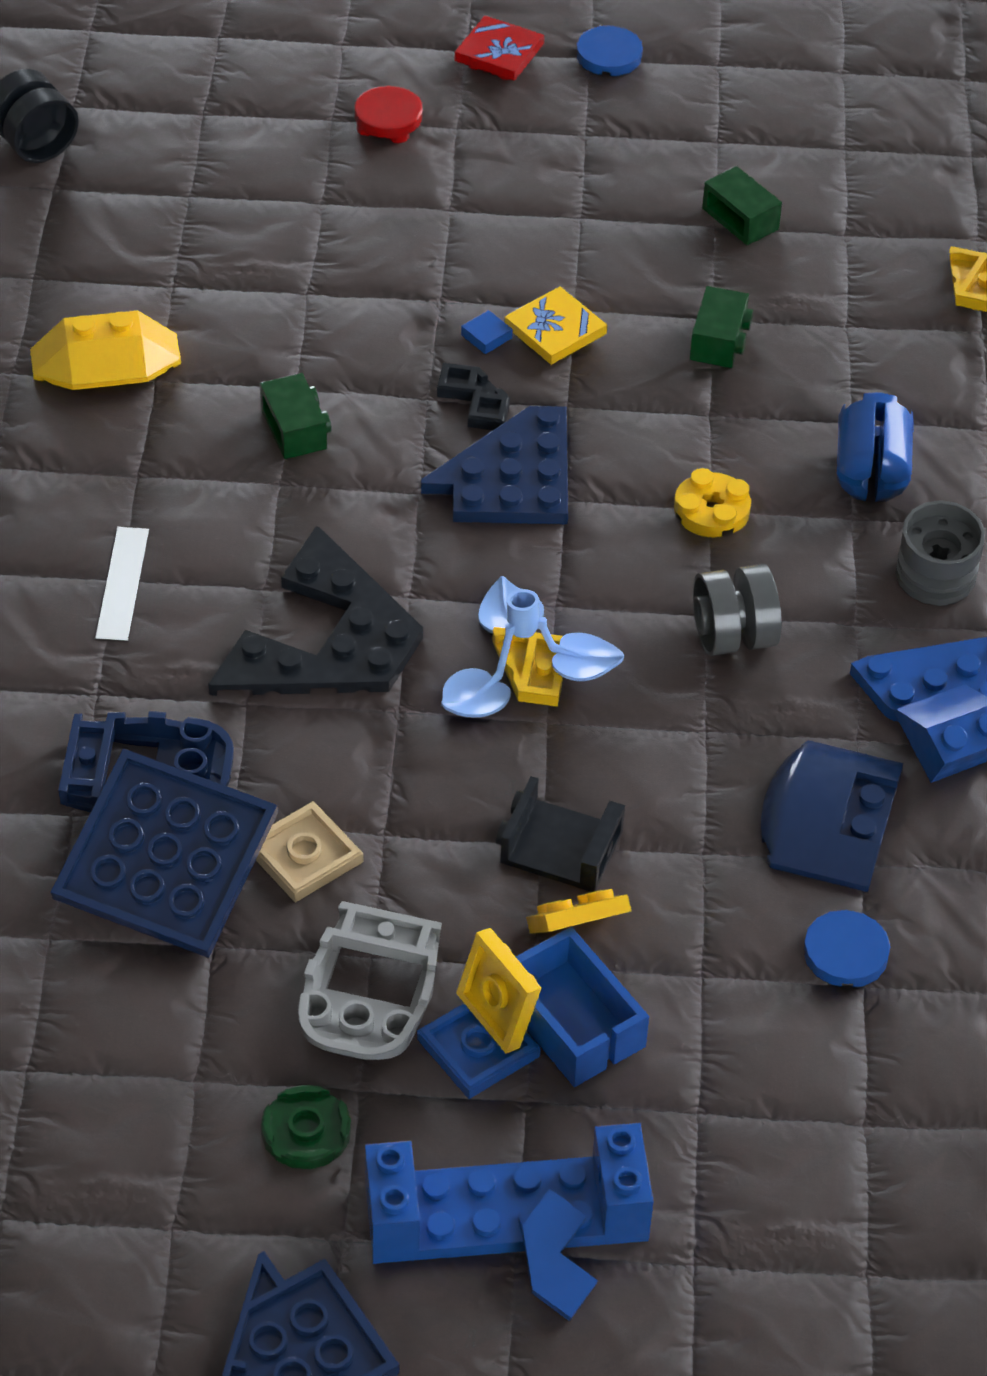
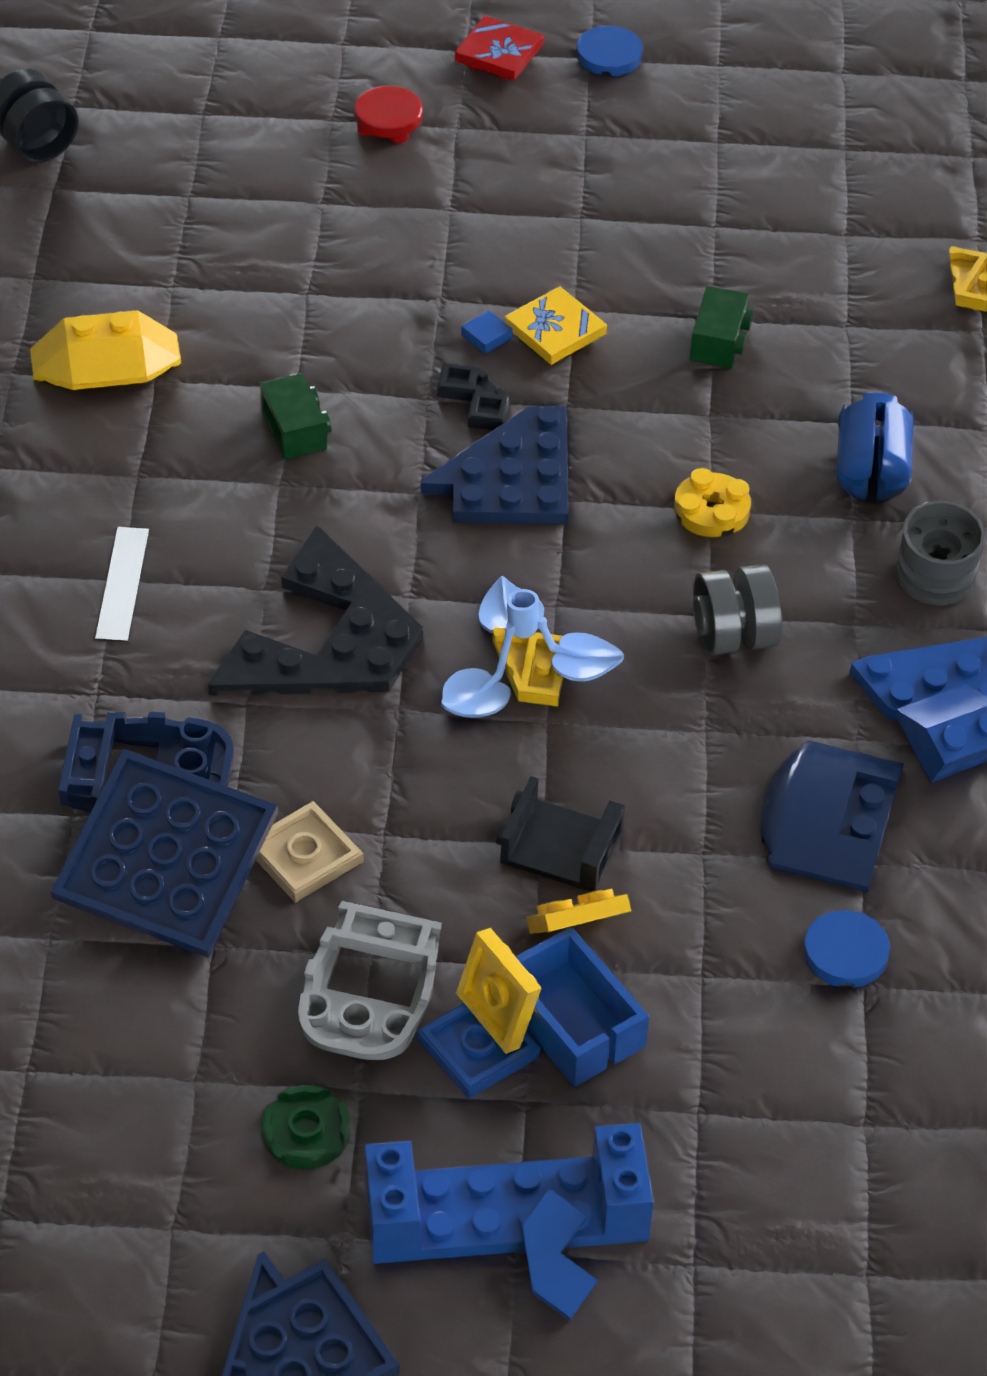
dark green piece [702,166,782,246] -> none

